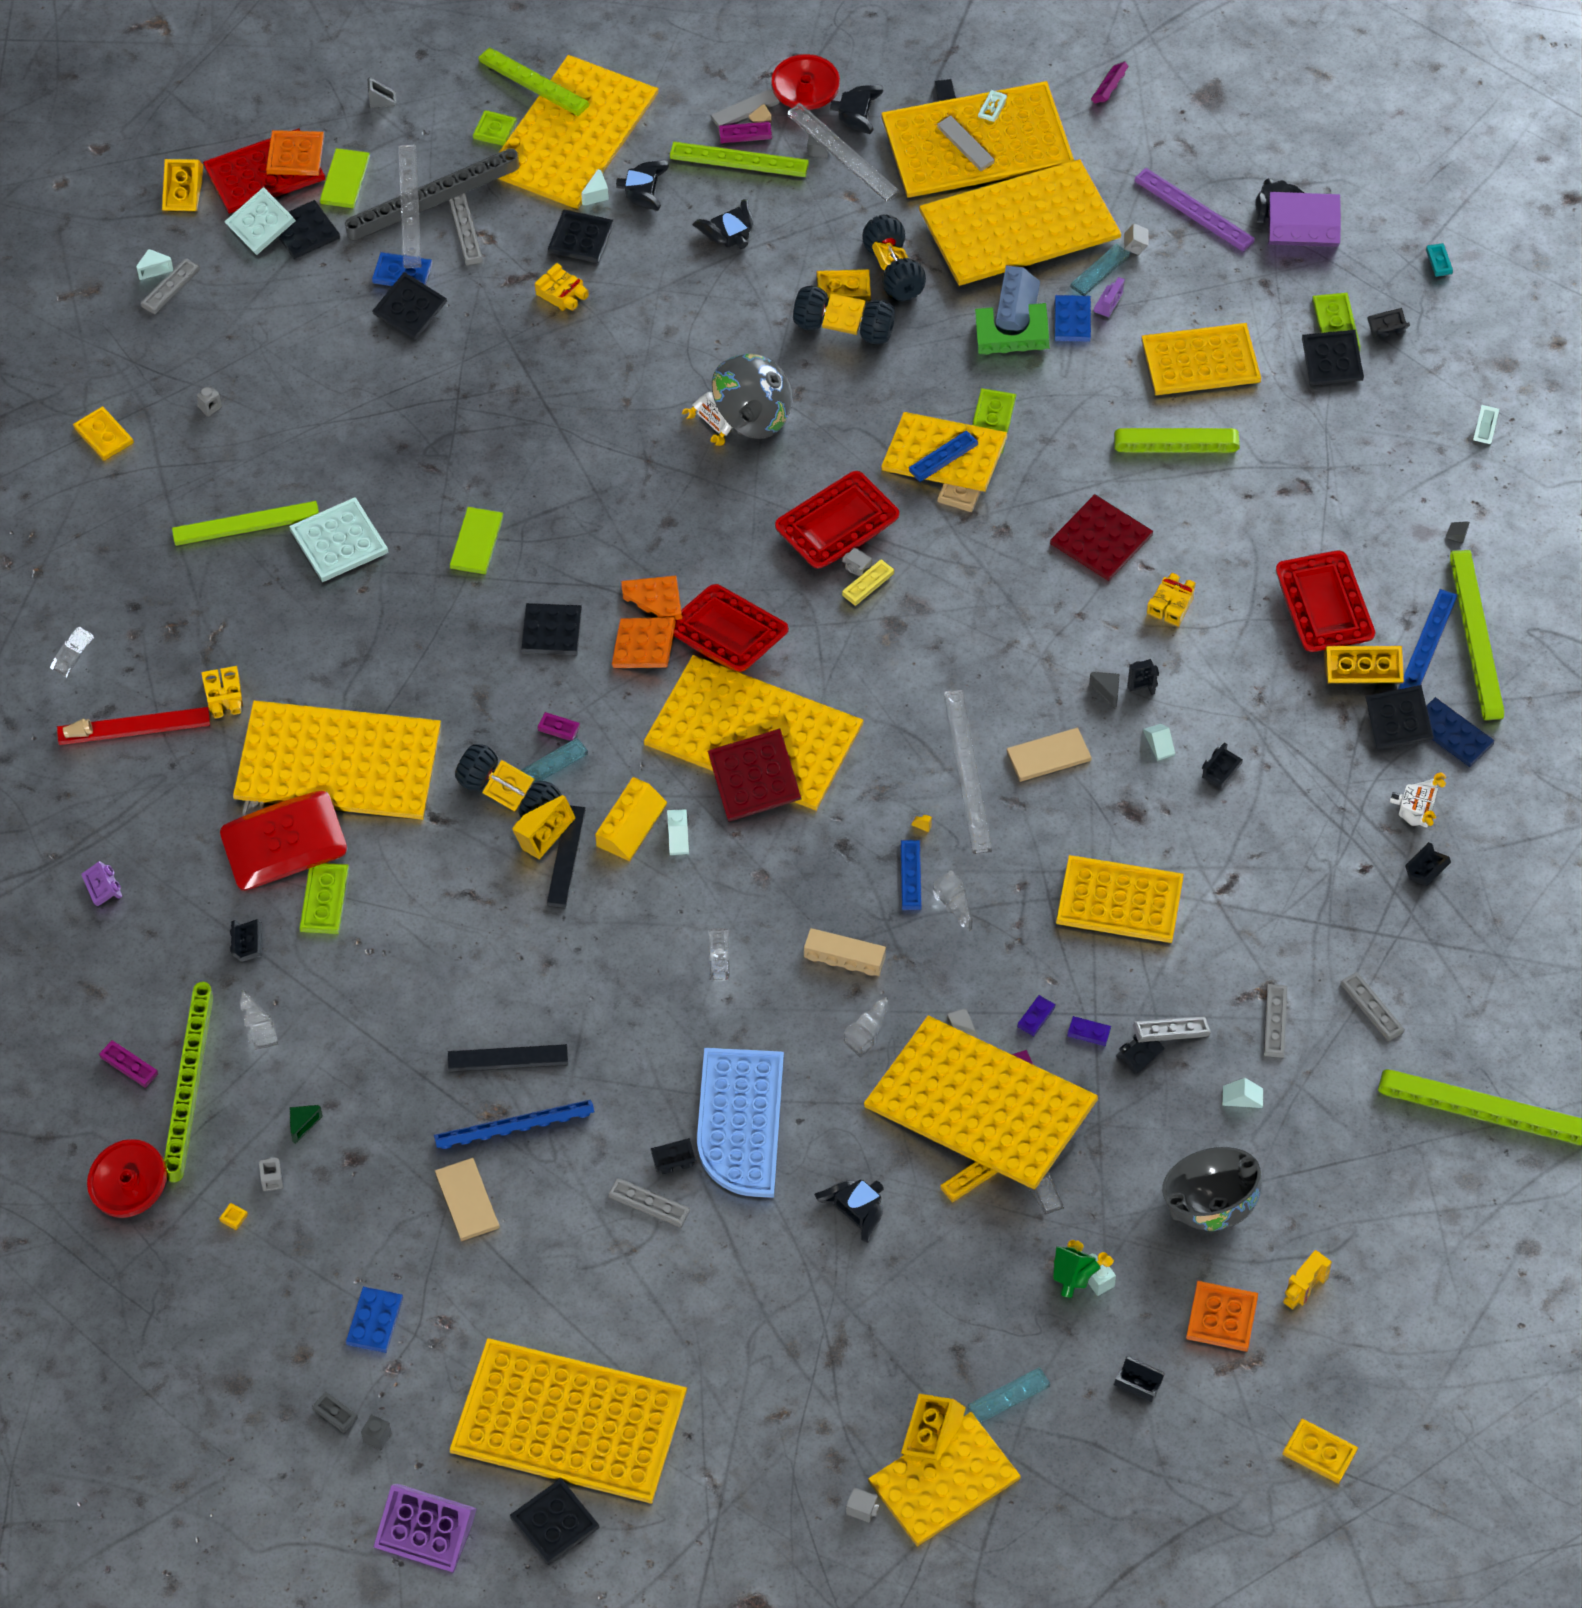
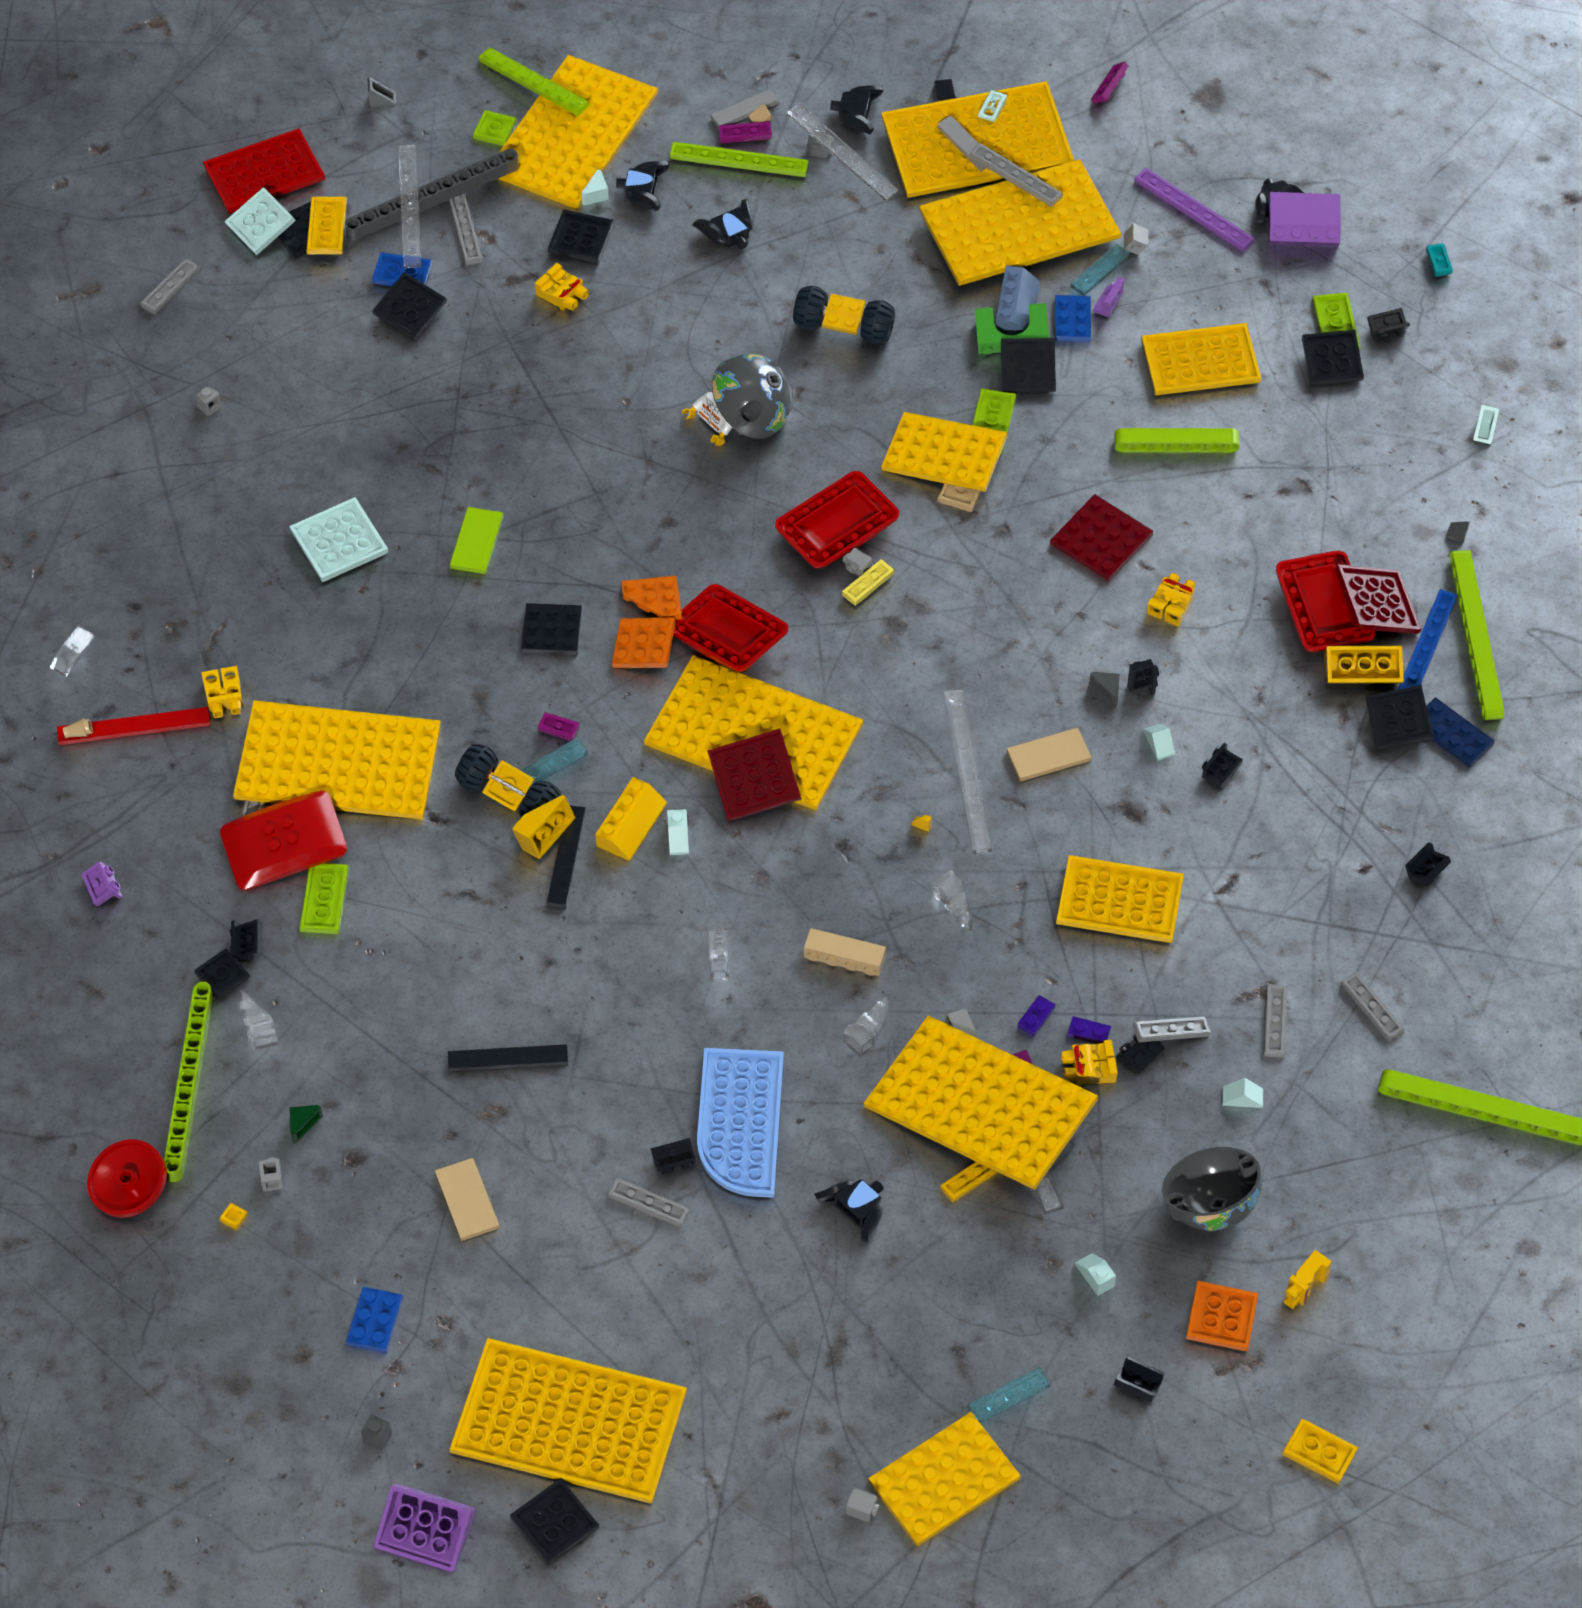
yellow tile [73,406,134,461] -> none
magenta plate [99,1040,158,1088] -> none
light aqua slope [136,249,173,280] -> none
yellow slope [162,159,203,211] -> none
lime tile [172,501,319,546] -> none
orange plate [266,130,324,176] -> none
dark grey plate [312,1391,358,1433] -> none
lime tile [320,148,370,208] -> none
blue plate [434,1099,595,1149] -> none
red dish [772,54,840,110] -> none
yellow tile [817,269,871,302] -> none
black plate [862,214,926,301] -> none
blue tile [901,840,922,910] -> none
yellow slope [901,1394,966,1461] -> none
blue tile [909,430,978,482] -> none
green torso [1053,1240,1114,1298] -> none
torso [1390,772,1446,827] -> none
none -> black plate [194,948,250,1000]
none -> yellow tile [307,197,347,254]
none -> light grey tile [969,143,1063,207]
none -> black plate [1001,338,1056,393]
none -> yellow hips [1061,1040,1118,1086]
none -> dark red plate [1335,564,1422,634]

